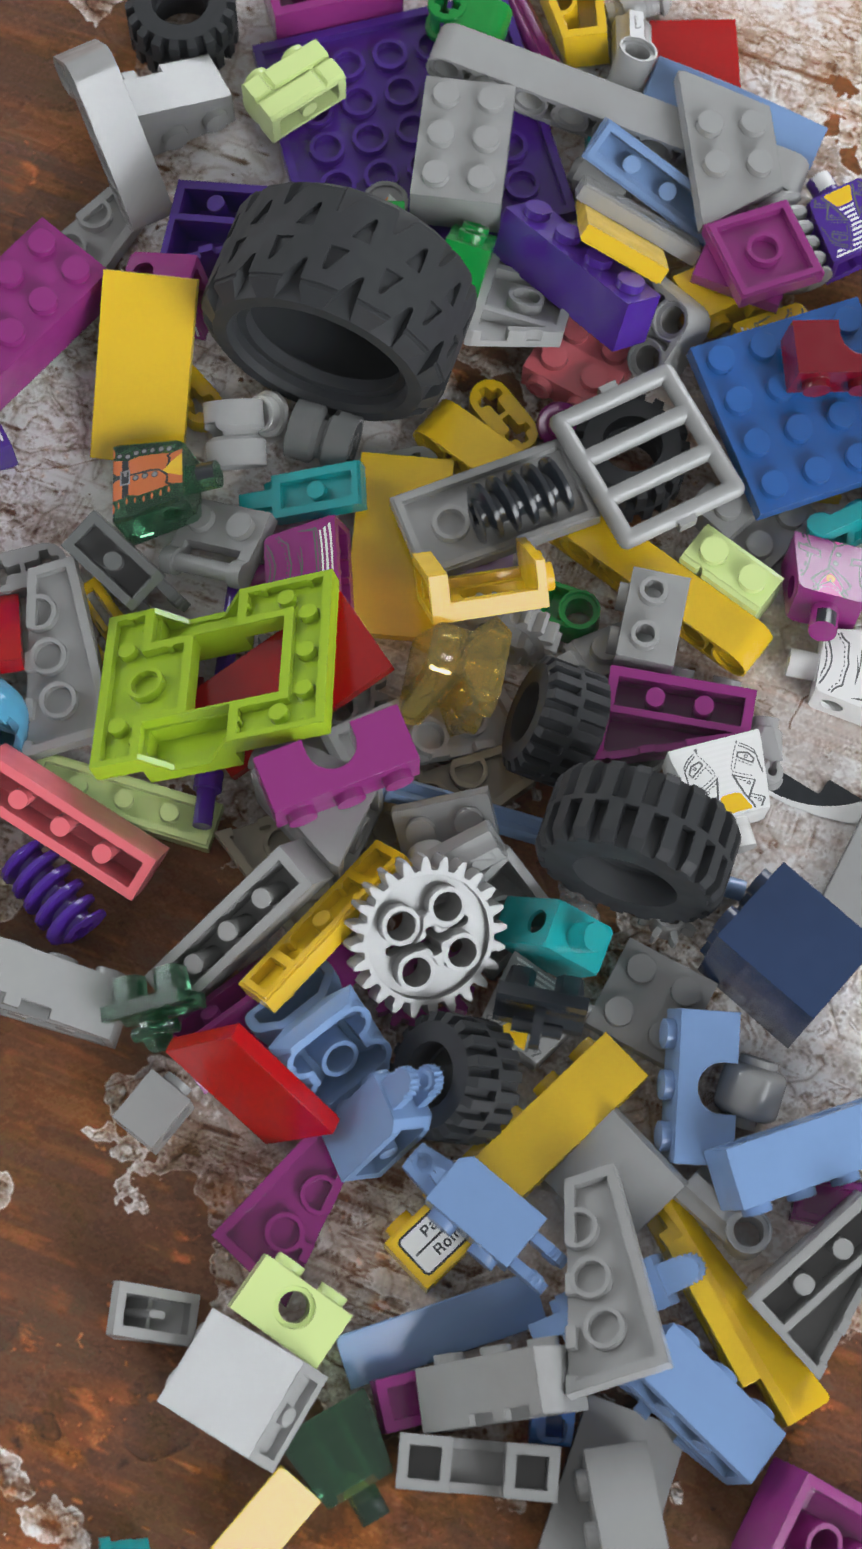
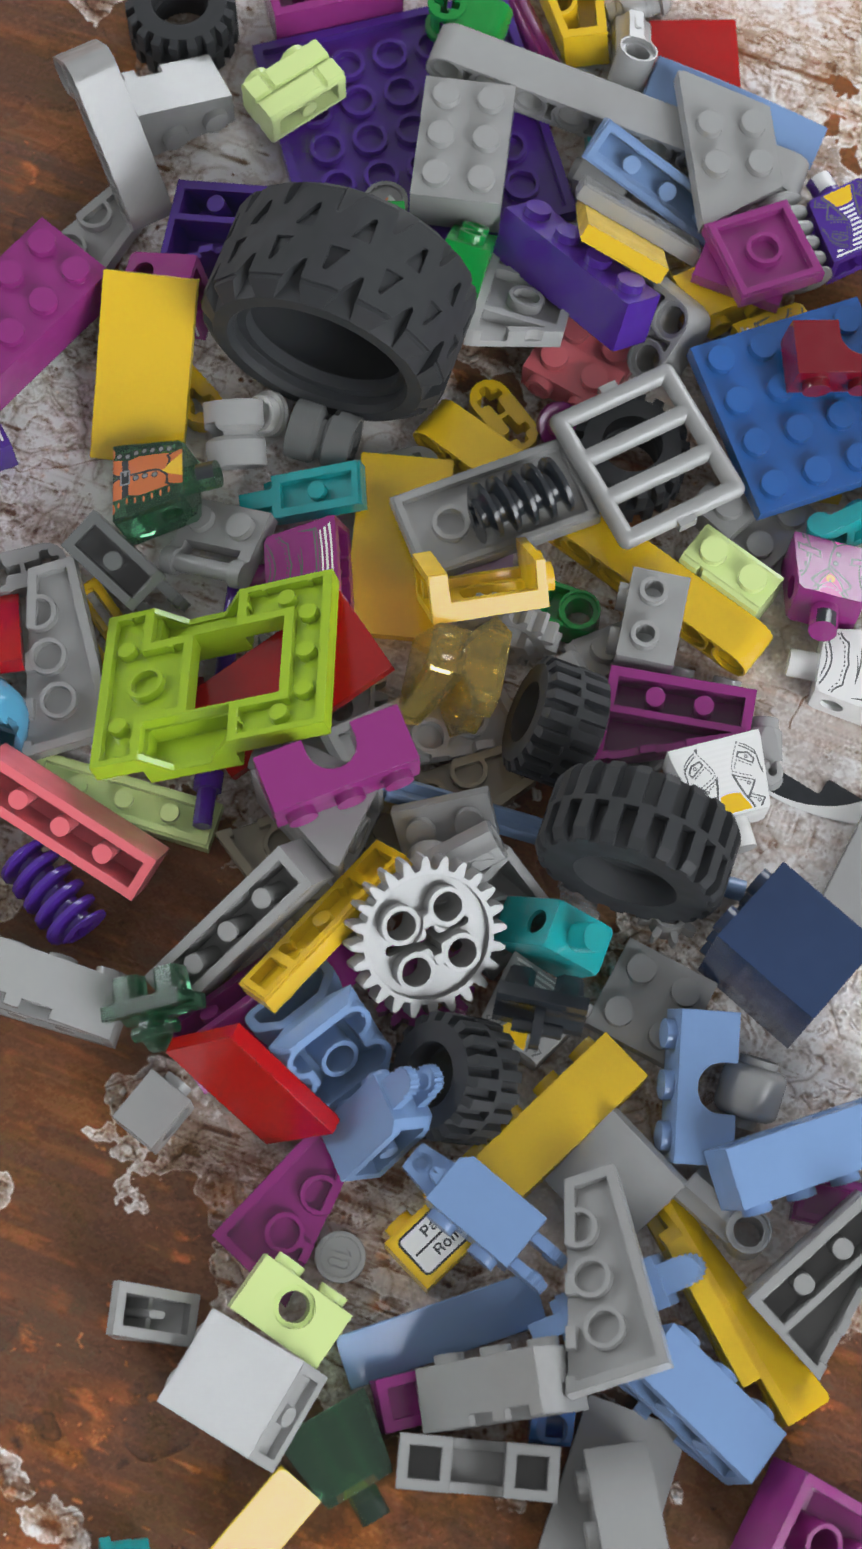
none -> light grey piece [315,1231,366,1284]

